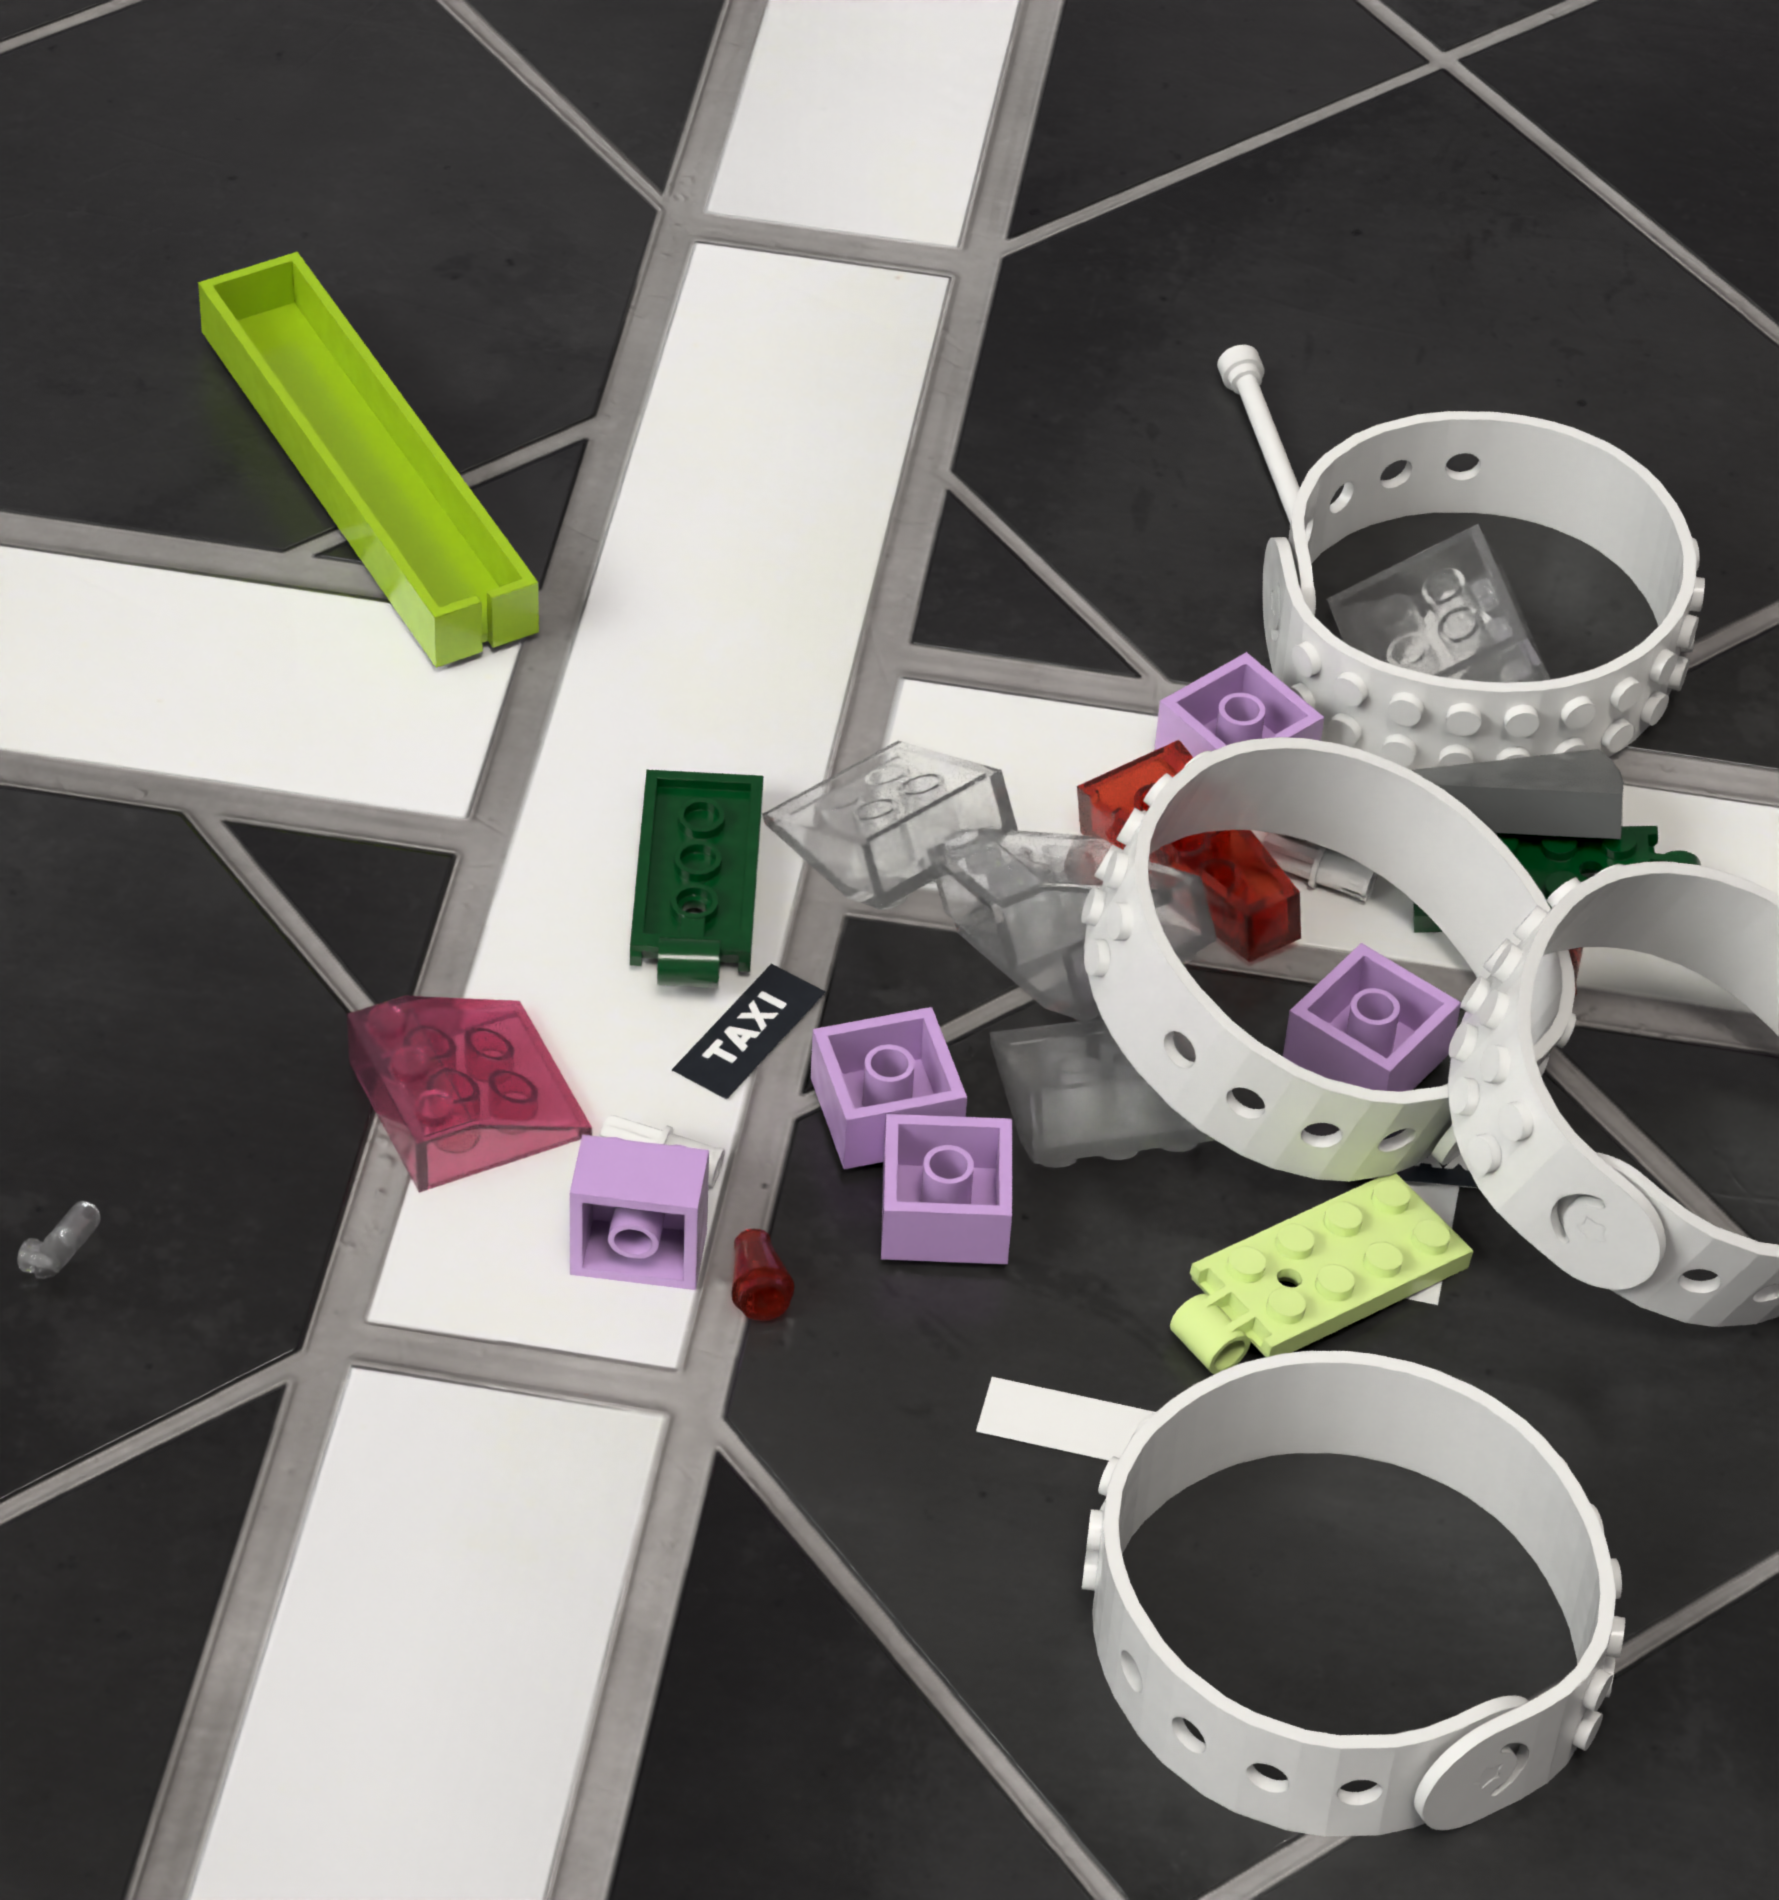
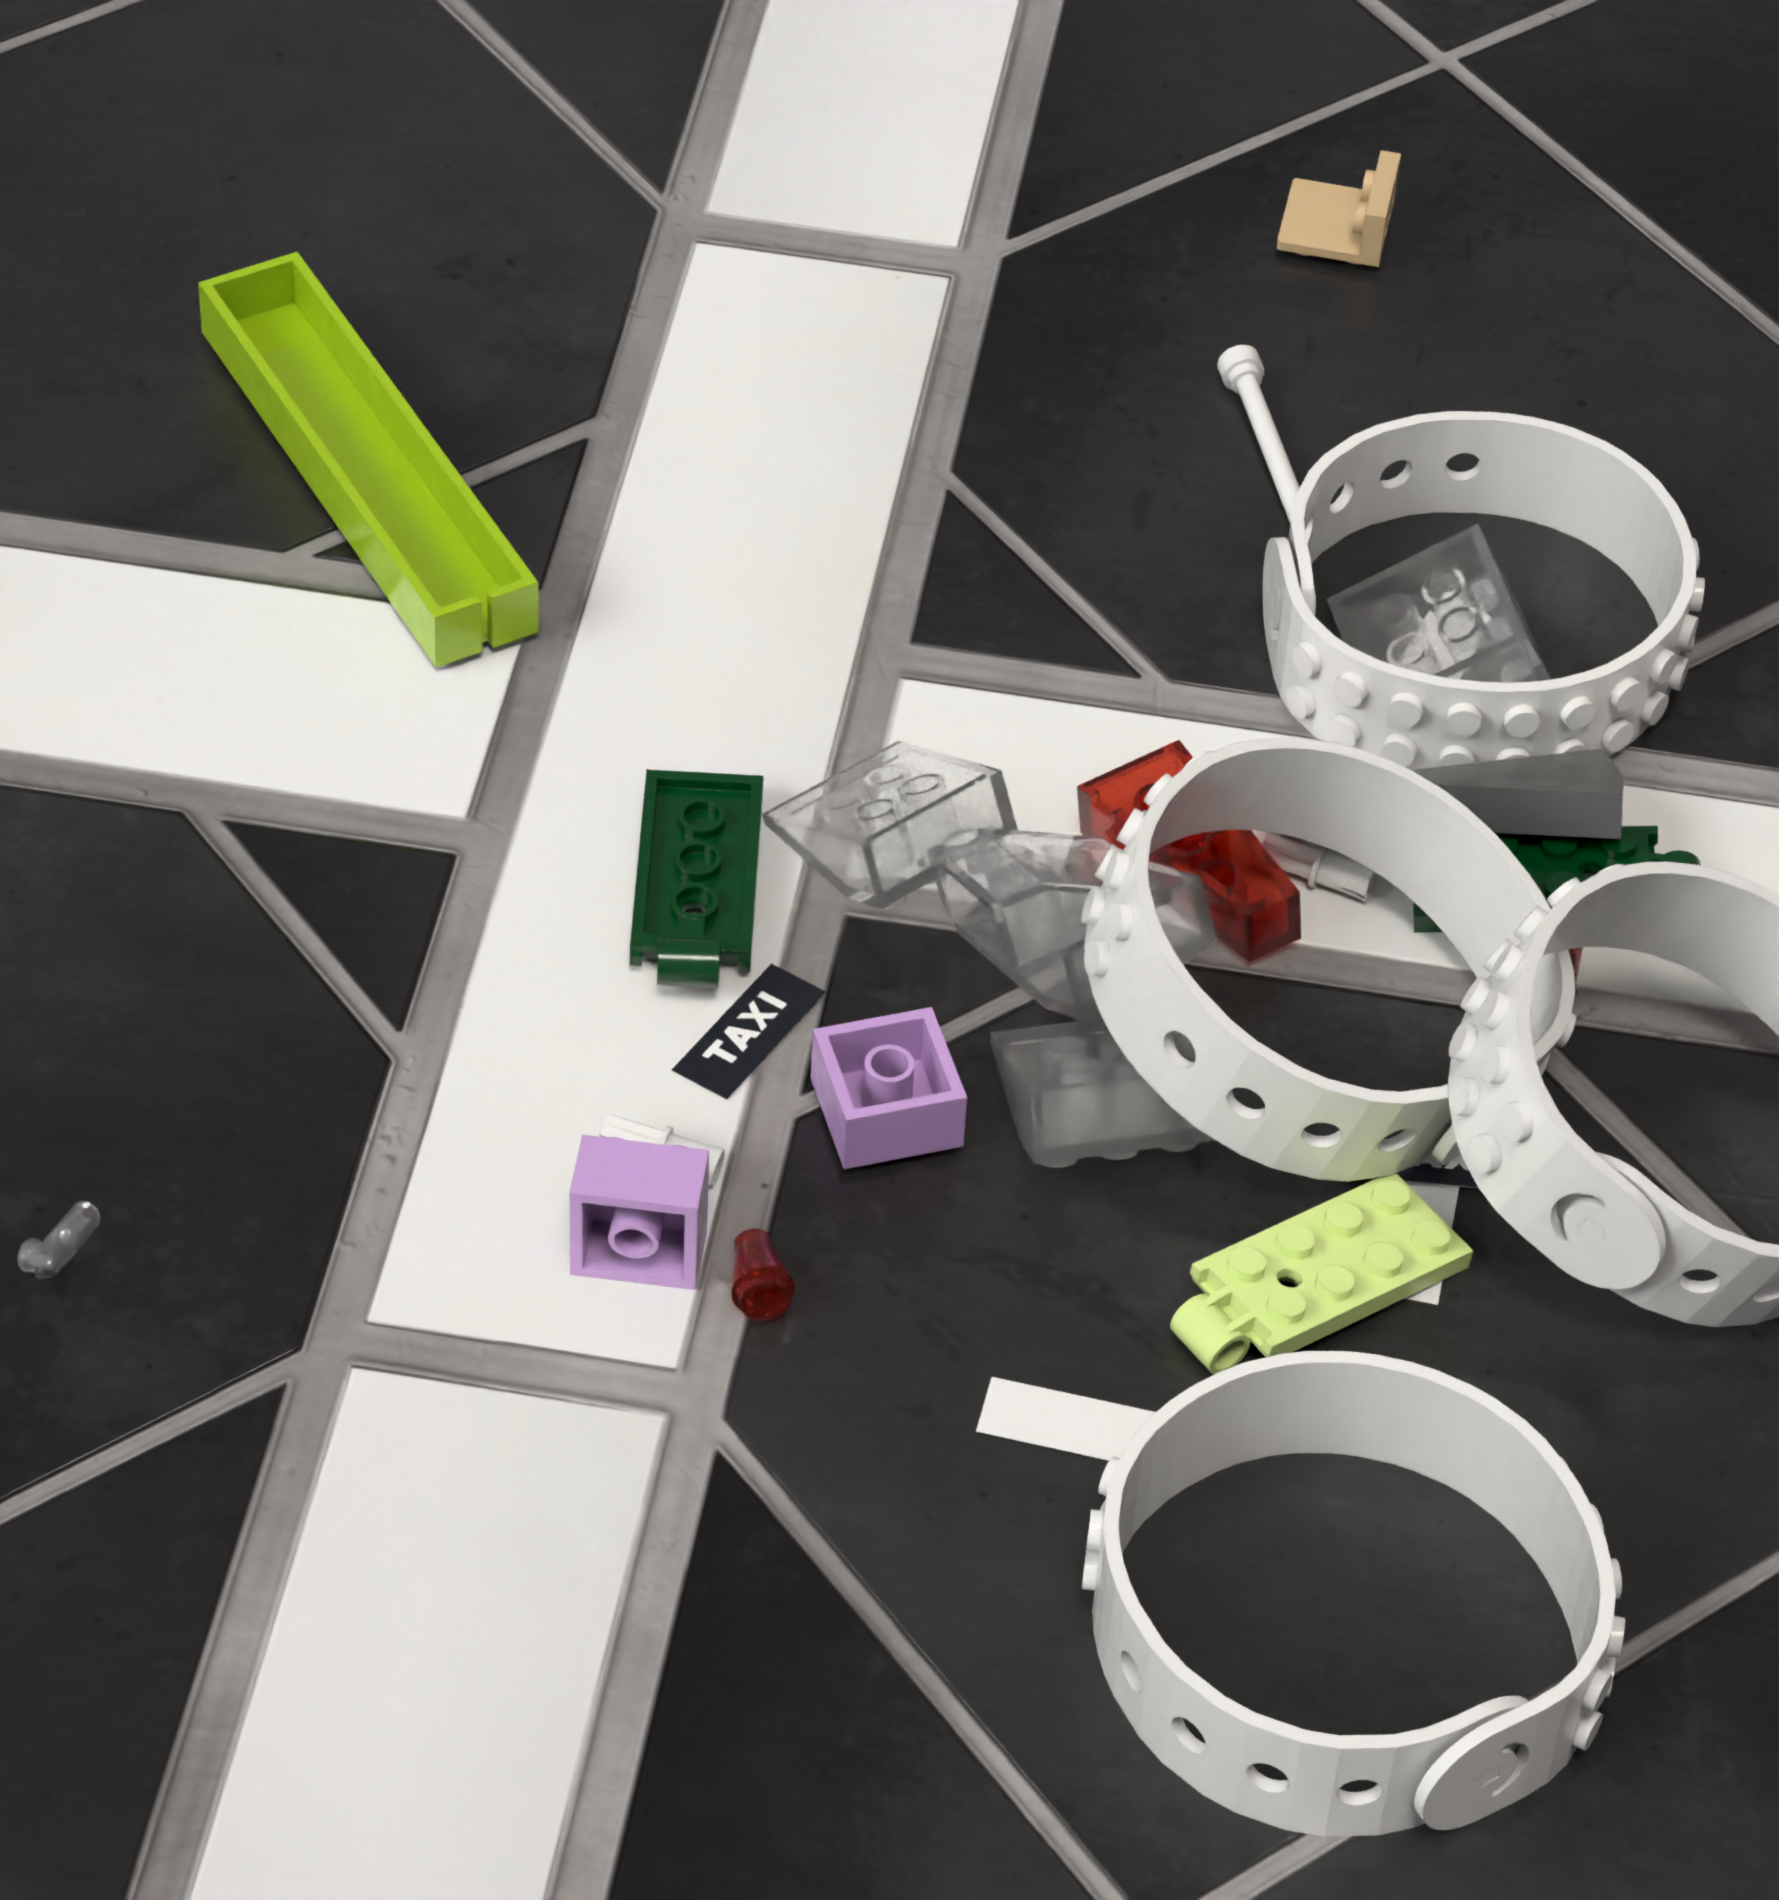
clear pink slope [347,996,592,1193] -> none
lavender brick [881,1114,1012,1264] -> none
lavender brick [1154,652,1324,772] -> none
lavender brick [1283,943,1461,1092] -> none
none -> tan bracket [1277,150,1401,267]

